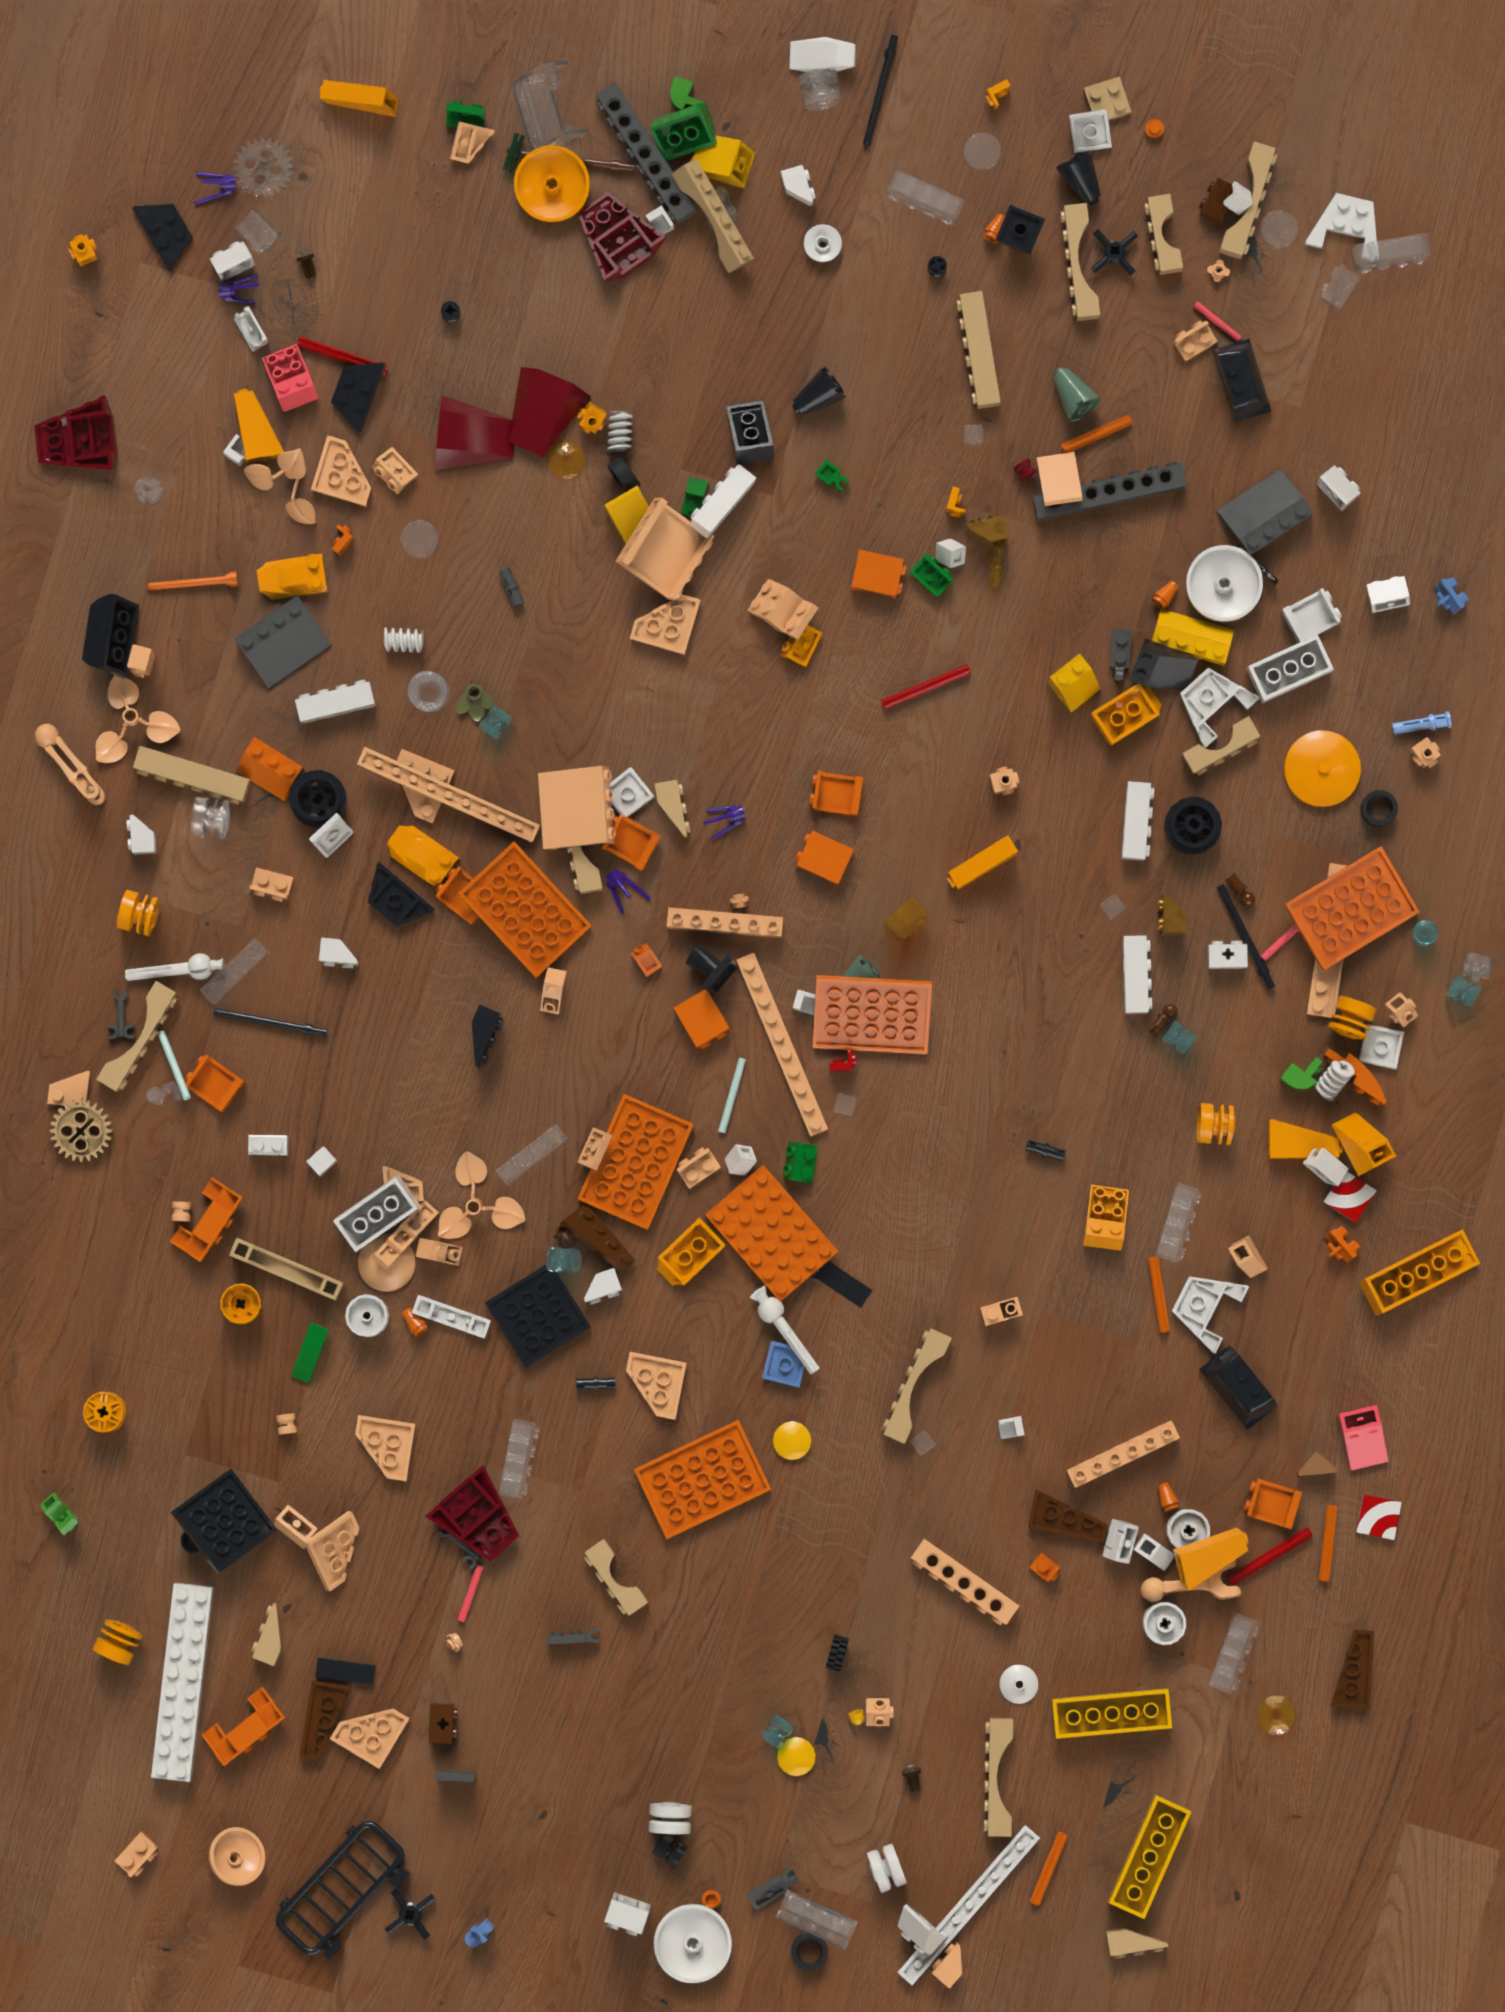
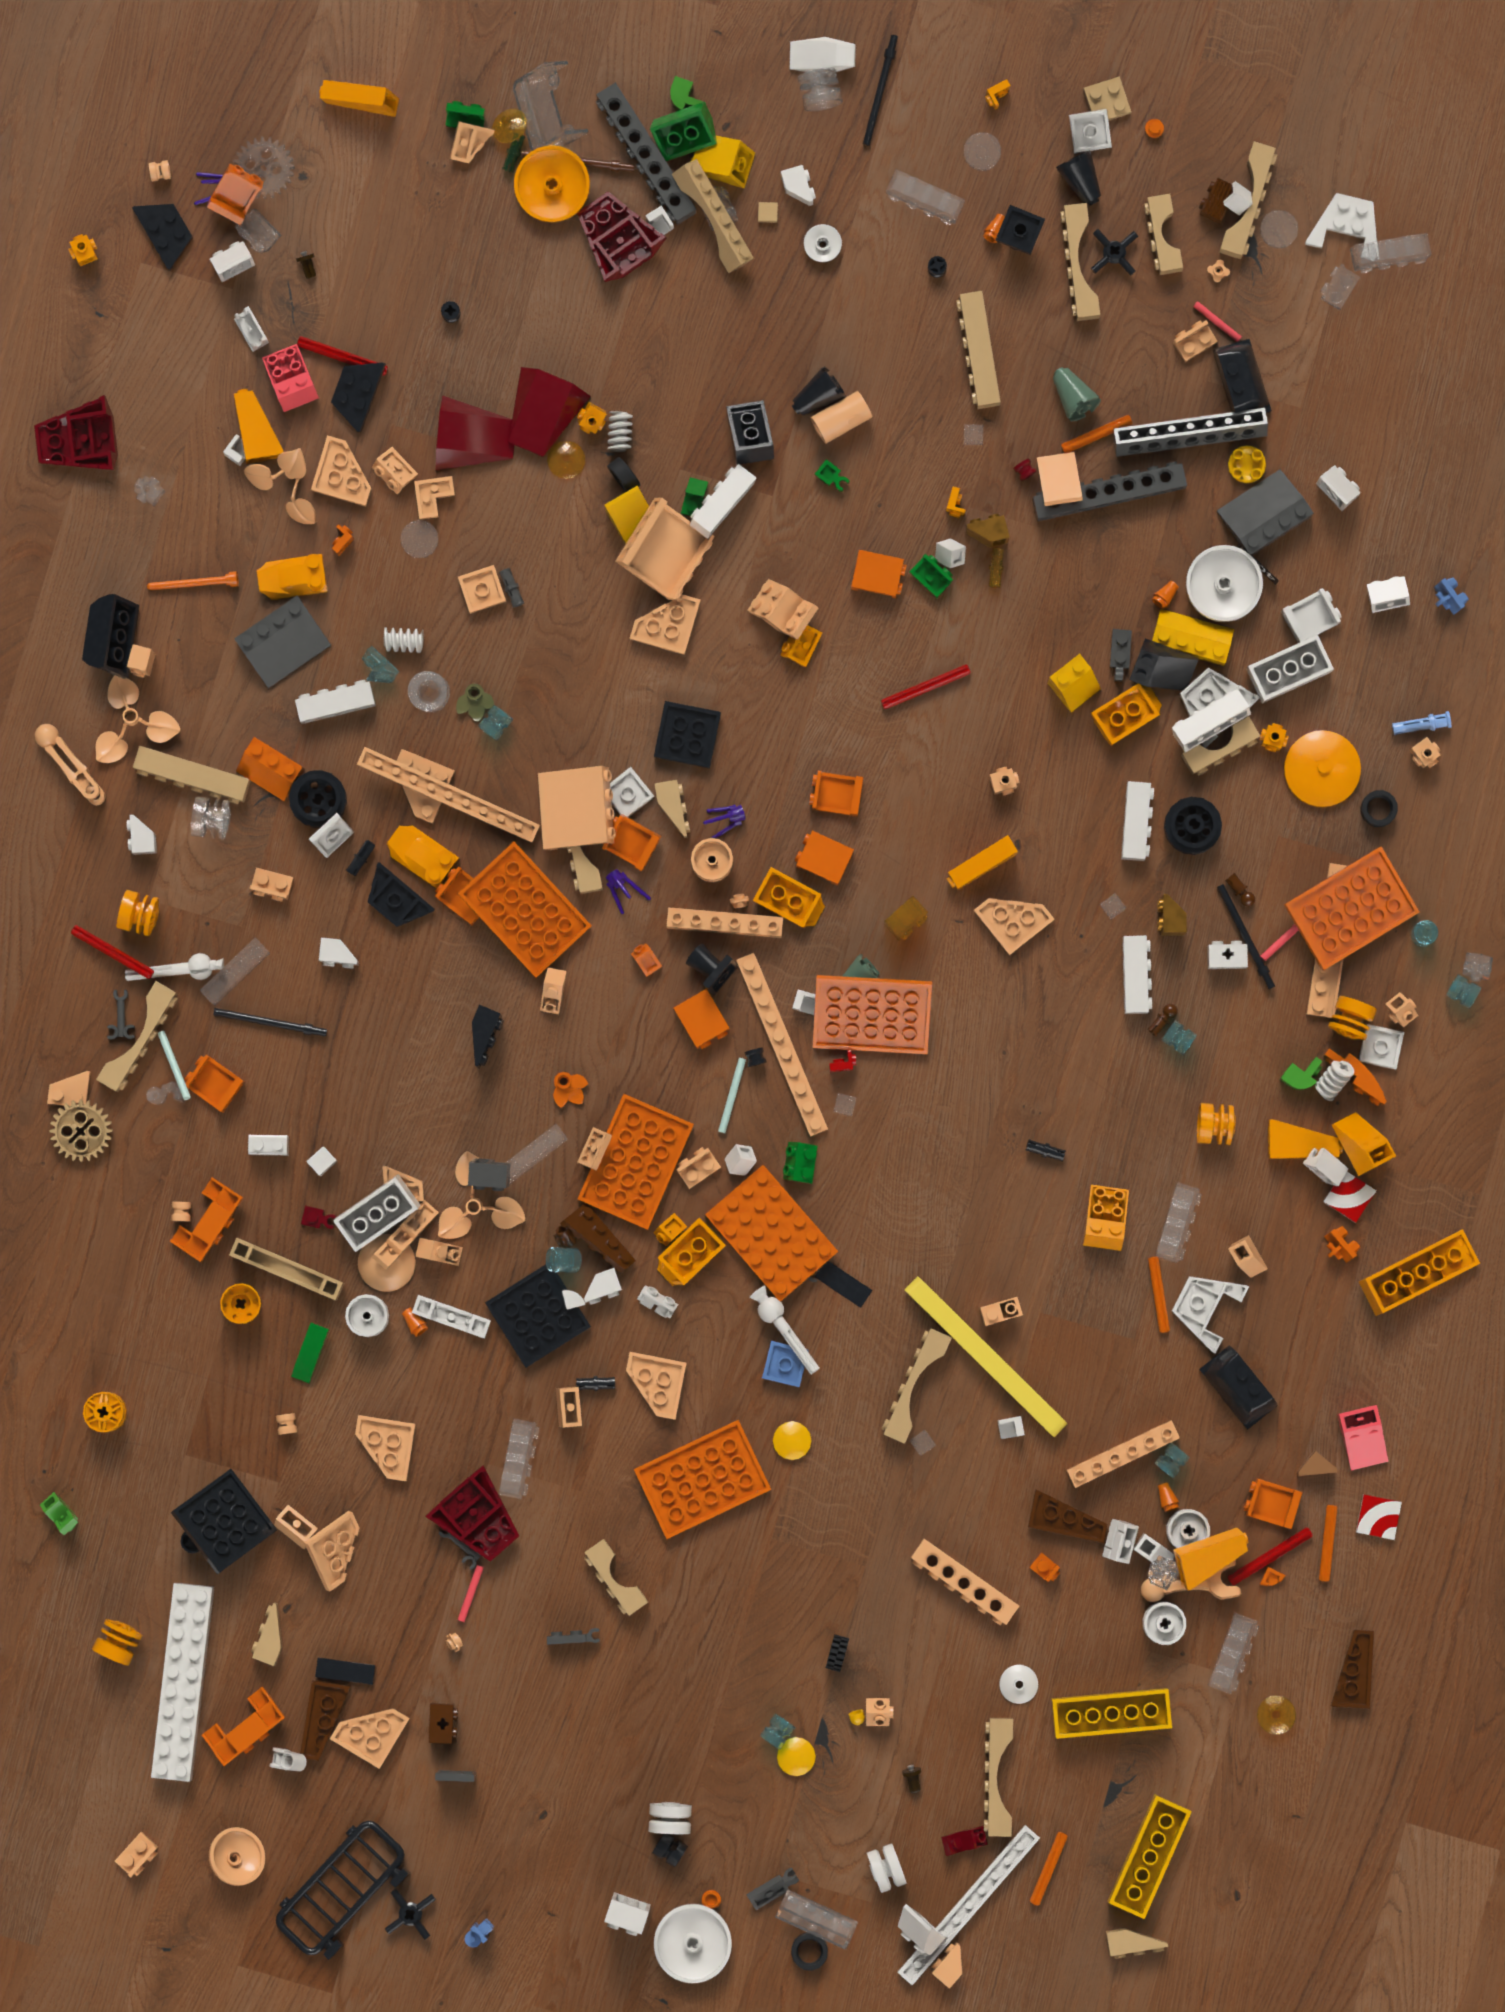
dark purple plant [219,274,260,305] -> none
none -> red axle [71,925,154,979]
none -> light nougat wheel [149,160,171,182]
none -> orange panel [207,164,264,225]
none -> white piece [269,1747,306,1771]
none -> dark red plate [301,1205,337,1229]
none -> black axle [346,840,375,877]
none -> clear light blue slope [362,646,400,683]
none -> light nougat plate [414,476,455,520]
none -> light nougat plate [458,565,506,614]
none -> dark grey brick [468,1158,511,1191]
none -> clear yellow dish [492,109,527,143]
none -> orange plate [553,1072,588,1108]
none -> light nougat brick [556,1387,582,1428]
none -> white tile [562,1290,586,1310]
none -> white hinge [637,1285,679,1318]
none -> black plate [654,701,721,769]
none -> light orange bracket [654,1213,687,1246]
none -> light nougat wheel [691,838,733,883]
none -> black wheel [745,1047,767,1067]
none -> light orange slope [753,867,825,928]
none -> tan tile [758,202,778,223]
none -> light nougat piece [810,391,872,444]
none -> light yellow beam [904,1276,1067,1437]
none -> dark red slope [941,1826,988,1856]
none -> light nougat plate [974,898,1055,955]
none -> dark grey brick [1113,408,1268,457]
none -> clear brick [1148,1555,1179,1590]
none -> clear light blue wheel [1154,1443,1190,1479]
none -> white brick [1172,689,1251,753]
none -> yellow dish [1228,445,1266,484]
none -> light orange brick [1260,723,1289,752]
none -> orange tile [1260,1567,1286,1586]

